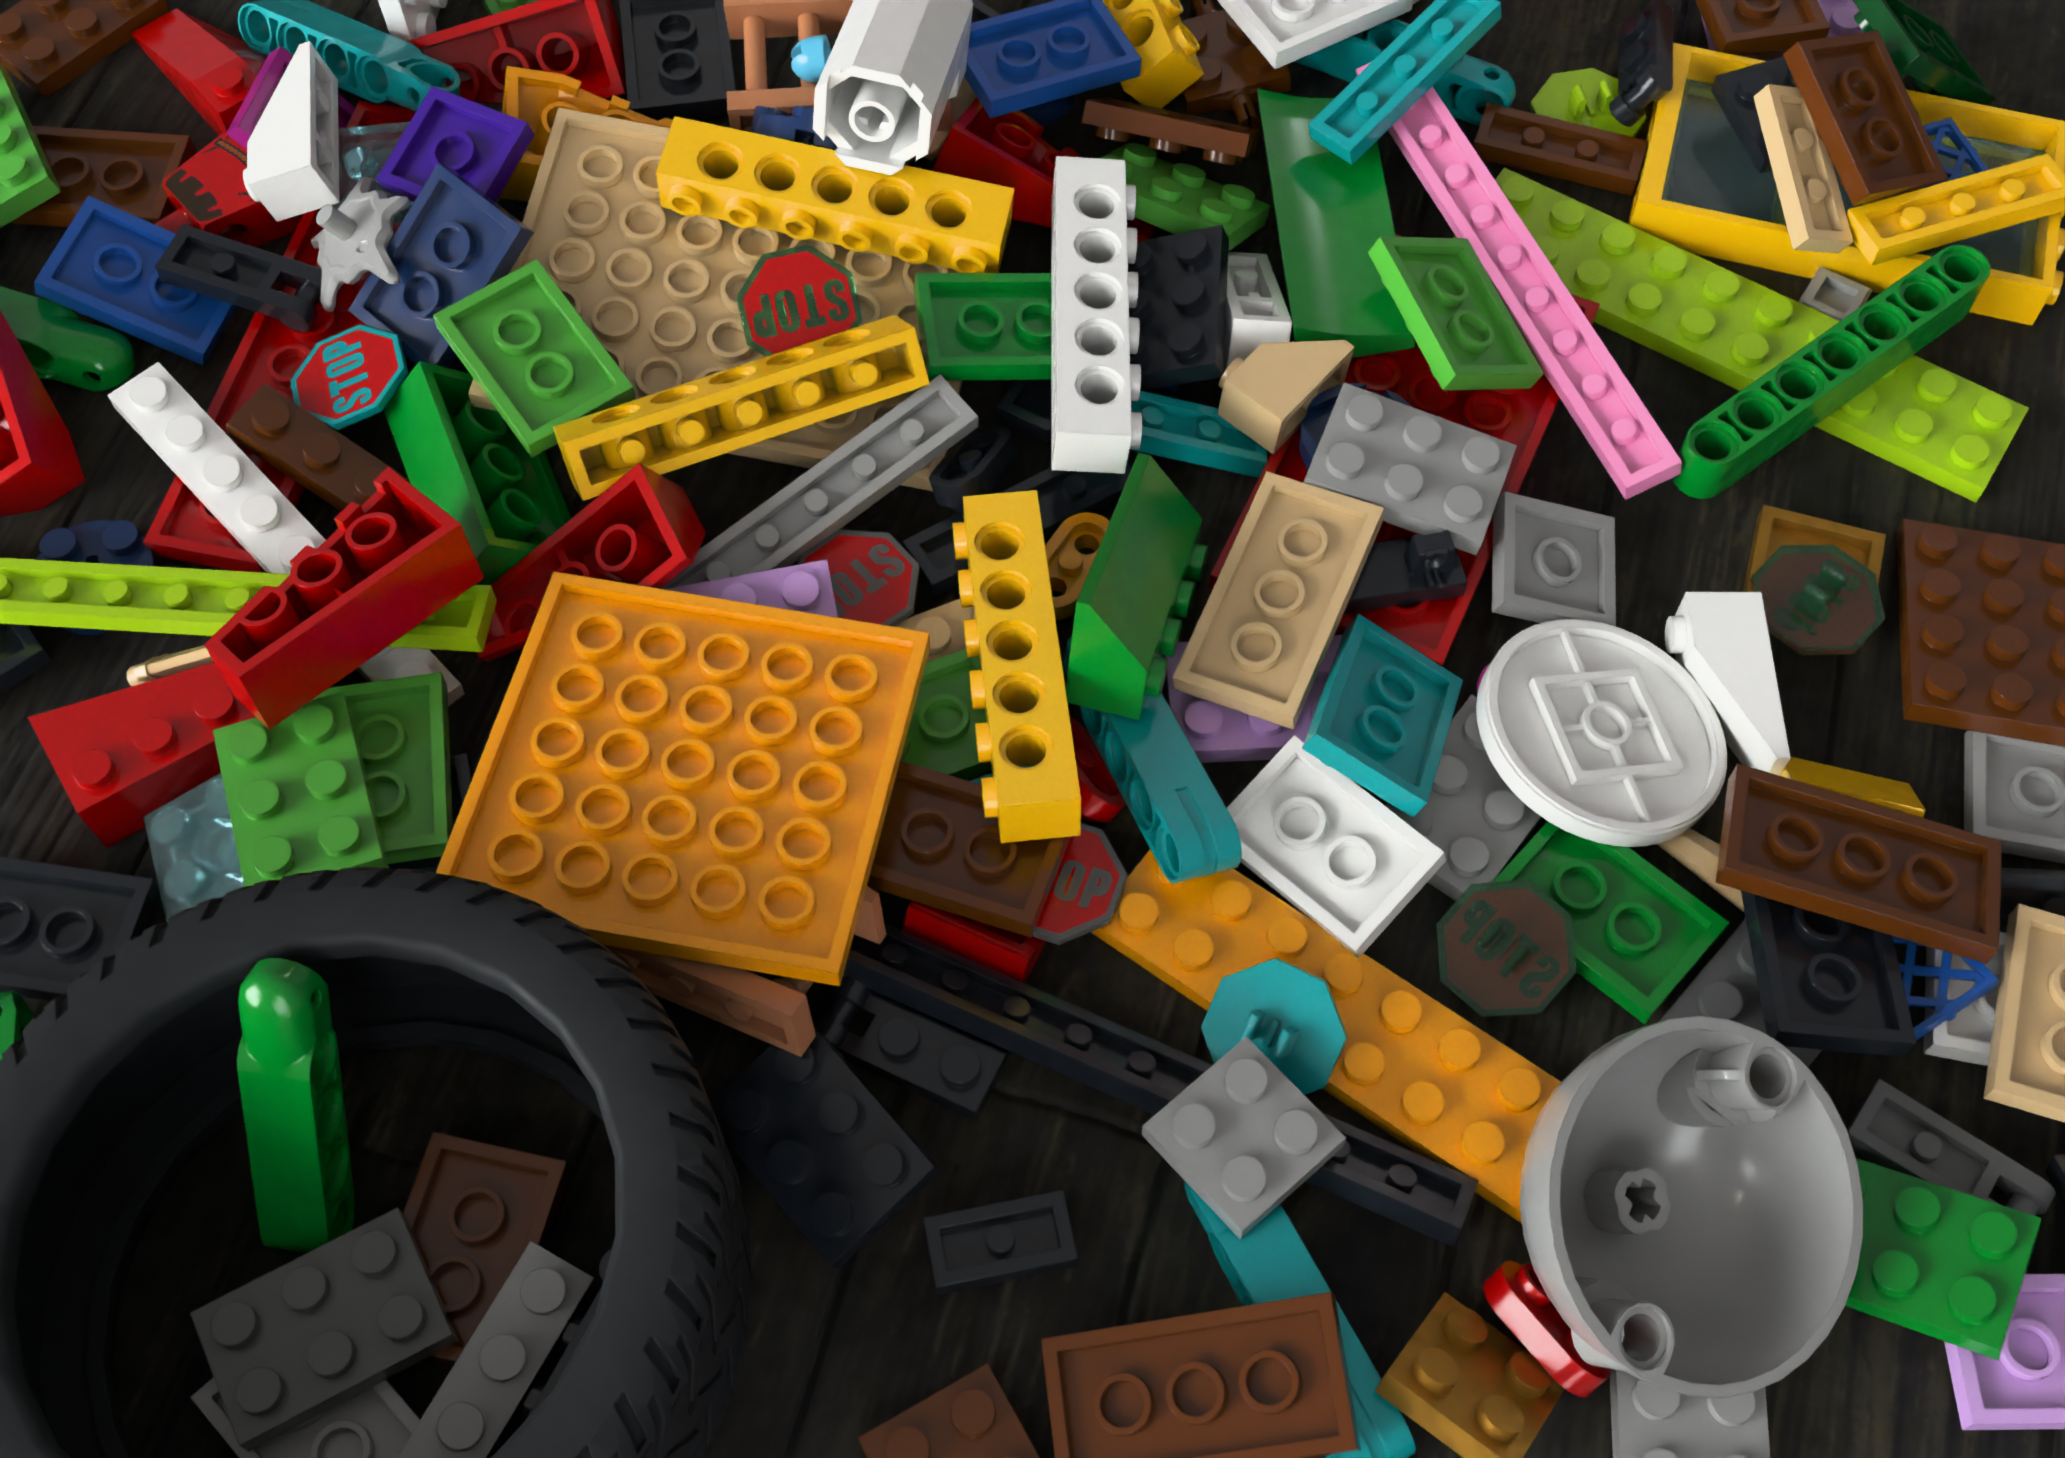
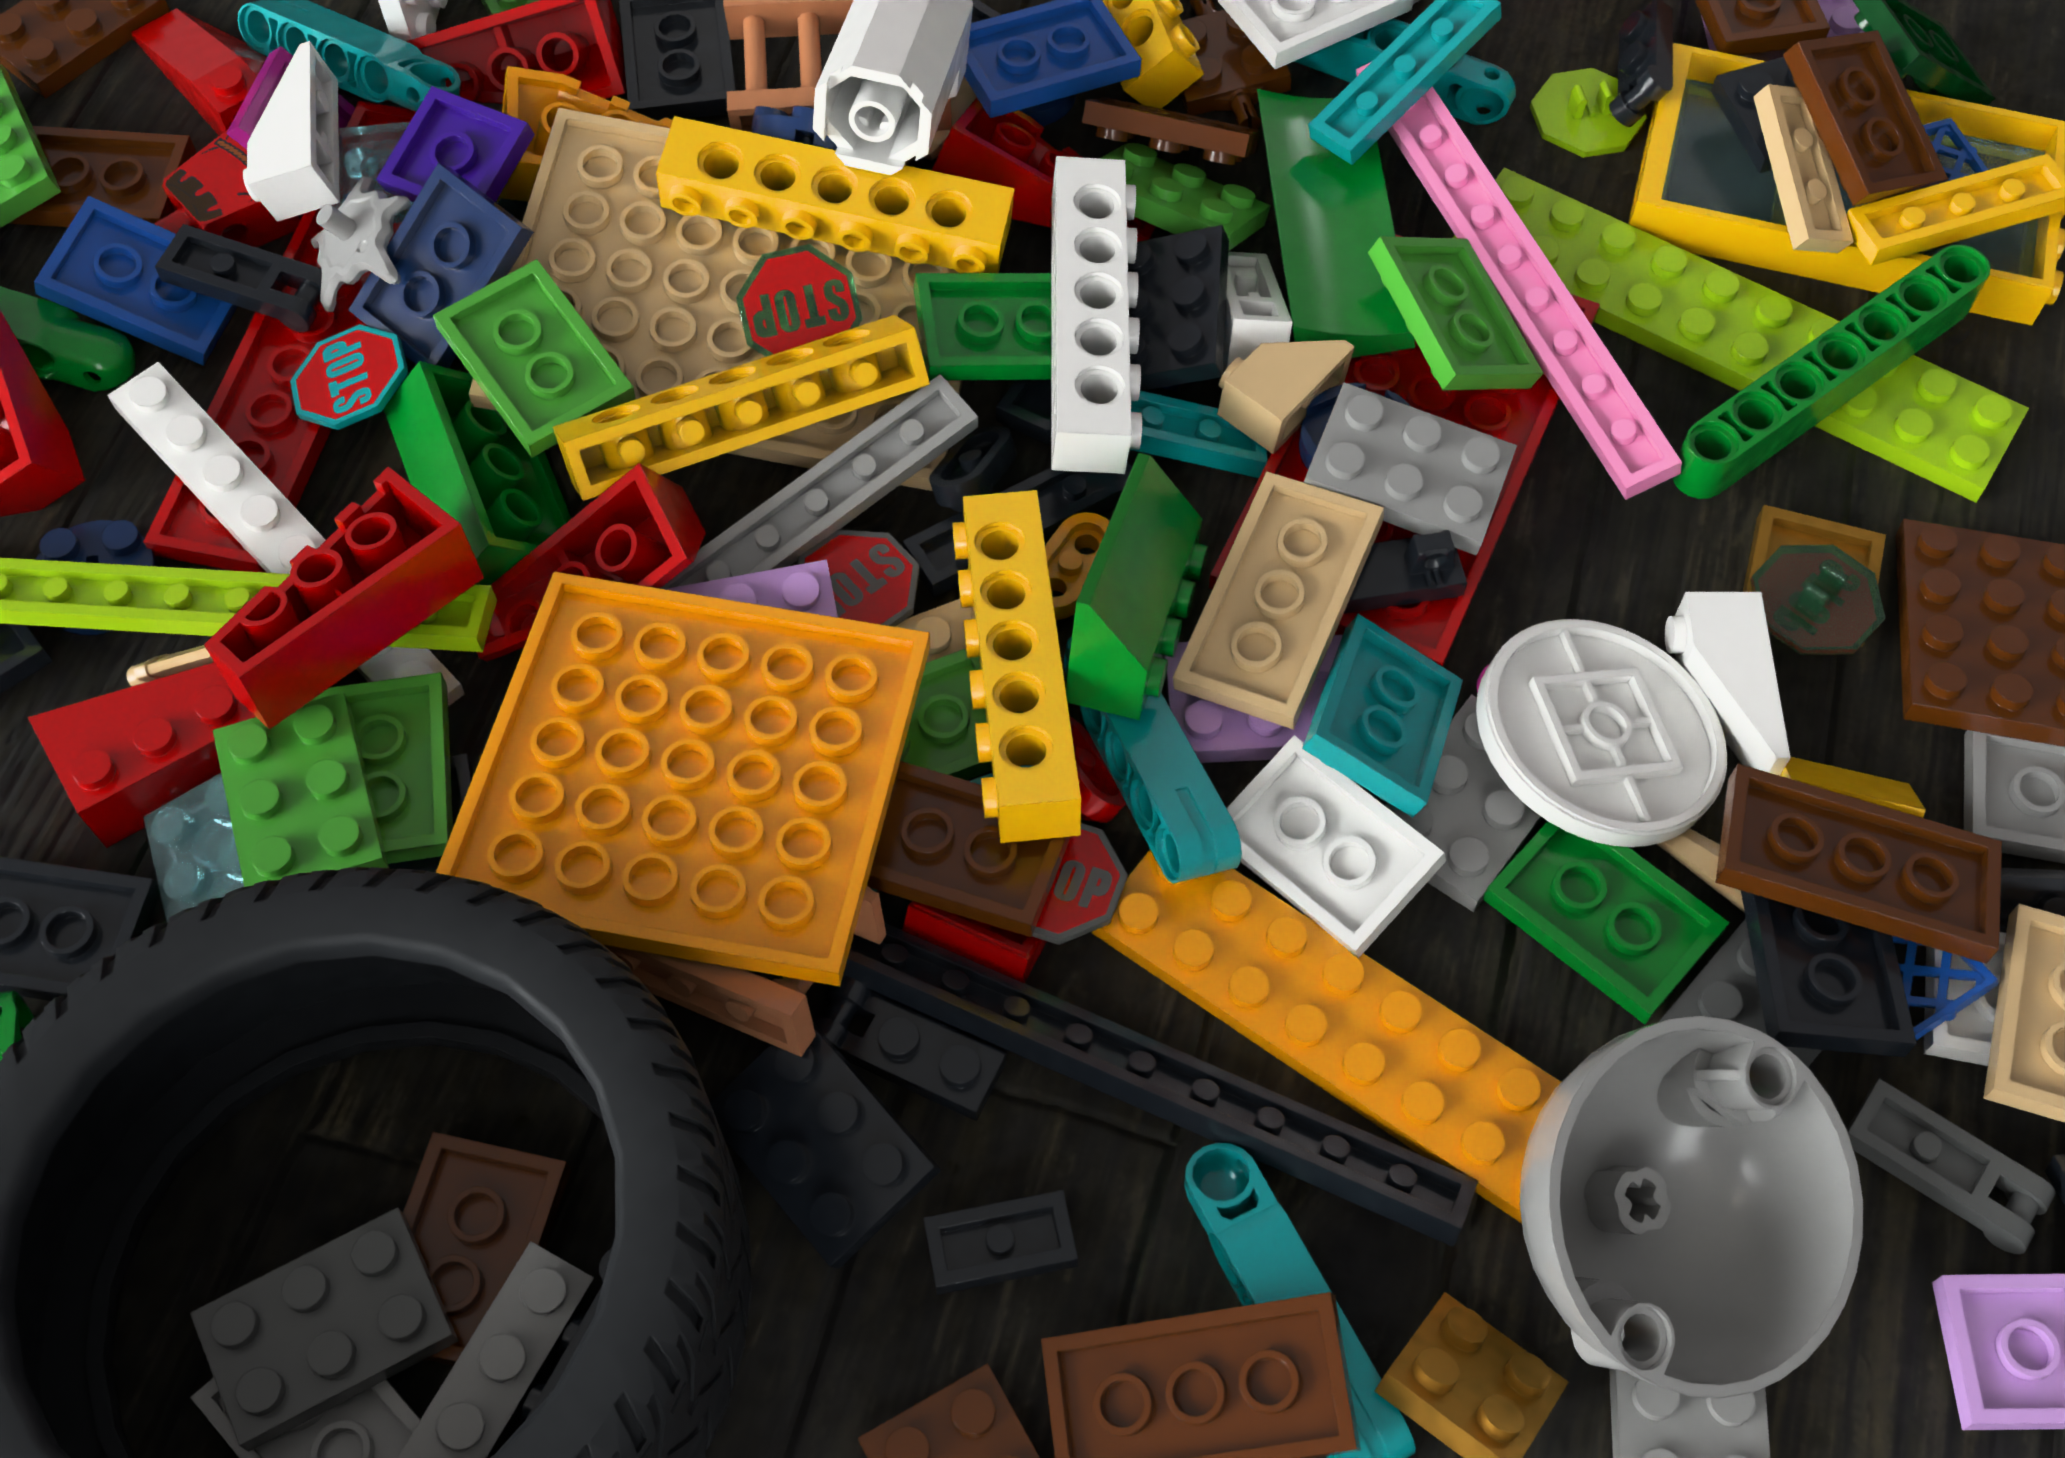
reddish brown plate [226,383,410,511] -> none
green piece [237,958,355,1254] -> none
medium azure hinge [791,34,831,83] -> none
light grey plate [1142,1036,1346,1240] -> none
teal piece [1201,958,1348,1095] -> none
piece [1436,880,1577,1017] -> none
reddish brown plate [1473,102,1648,196] -> none
red plate [1483,1261,1611,1397] -> none
light grey plate [1492,492,1616,627] -> none
light grey tile [1799,266,1873,321] -> none
green plate [1845,1158,2042,1361] -> none

